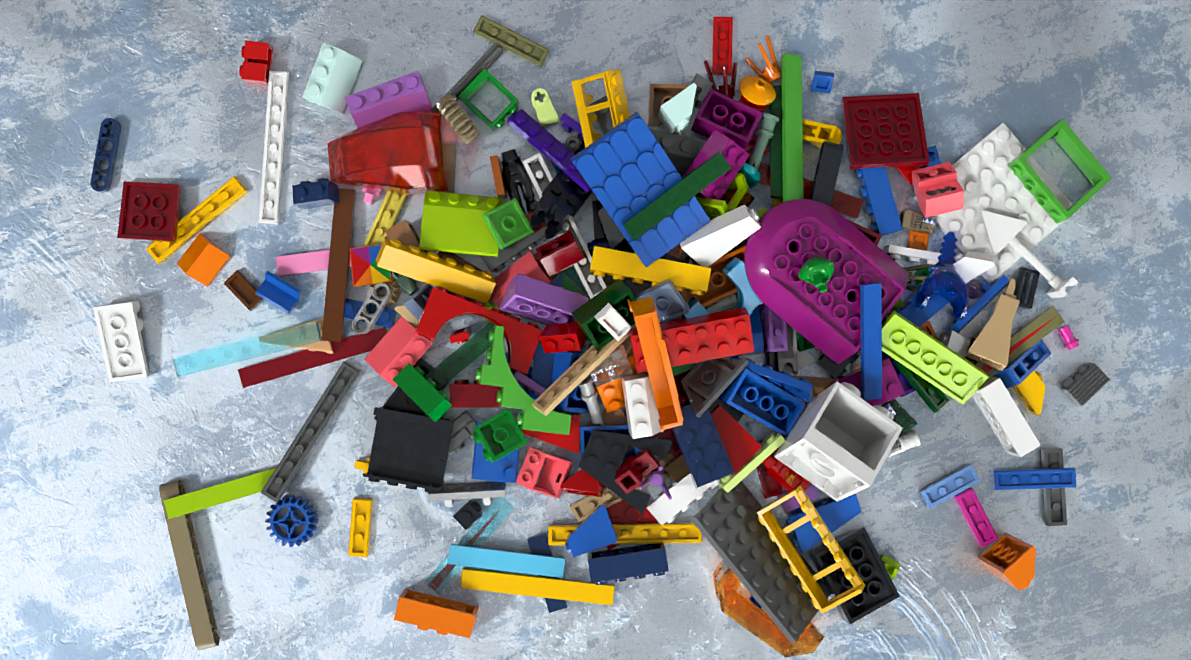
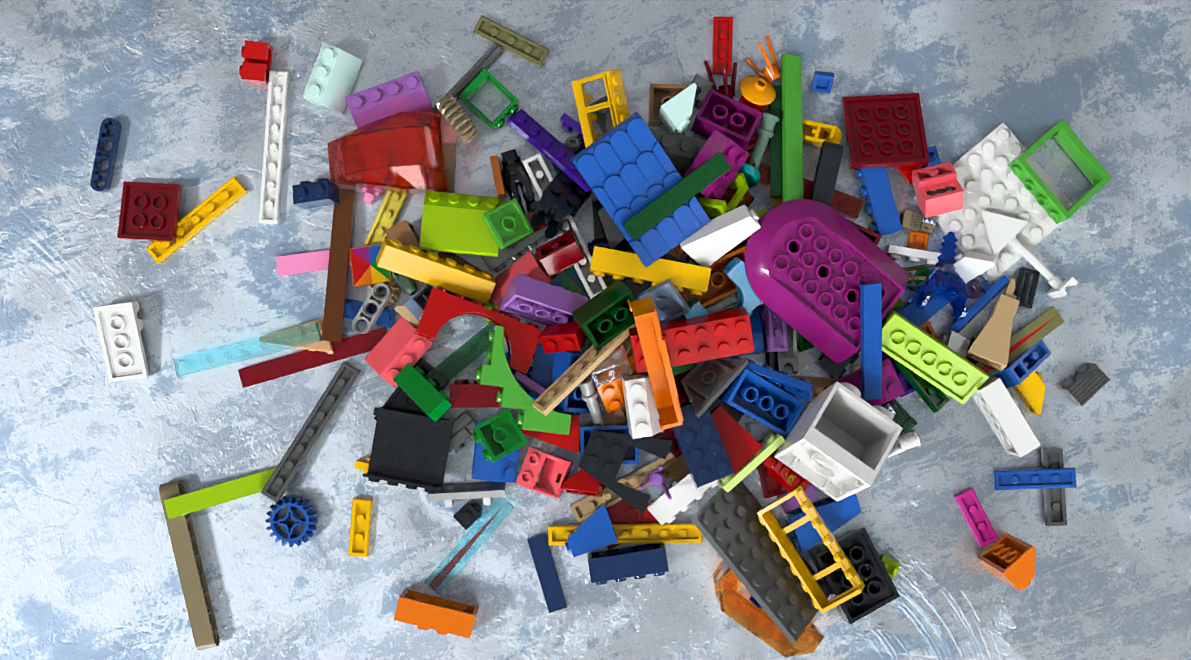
orange slope [177,233,231,286] -> none
reddish brown tile [224,270,263,311] -> none
blue panel [256,271,300,314] -> none
medium azure tile [448,544,565,578] -> none
red plate [449,327,472,344] -> none
yellow tile [461,568,615,605] -> none
yellowish green piece [531,88,559,127] -> none
white tile [594,303,632,341] -> none
dark red brick [614,449,659,494] -> none
green piece [798,256,834,293] -> none
medium blue plate [919,464,980,509] -> none
dark pink pin [1057,324,1079,350] -> none

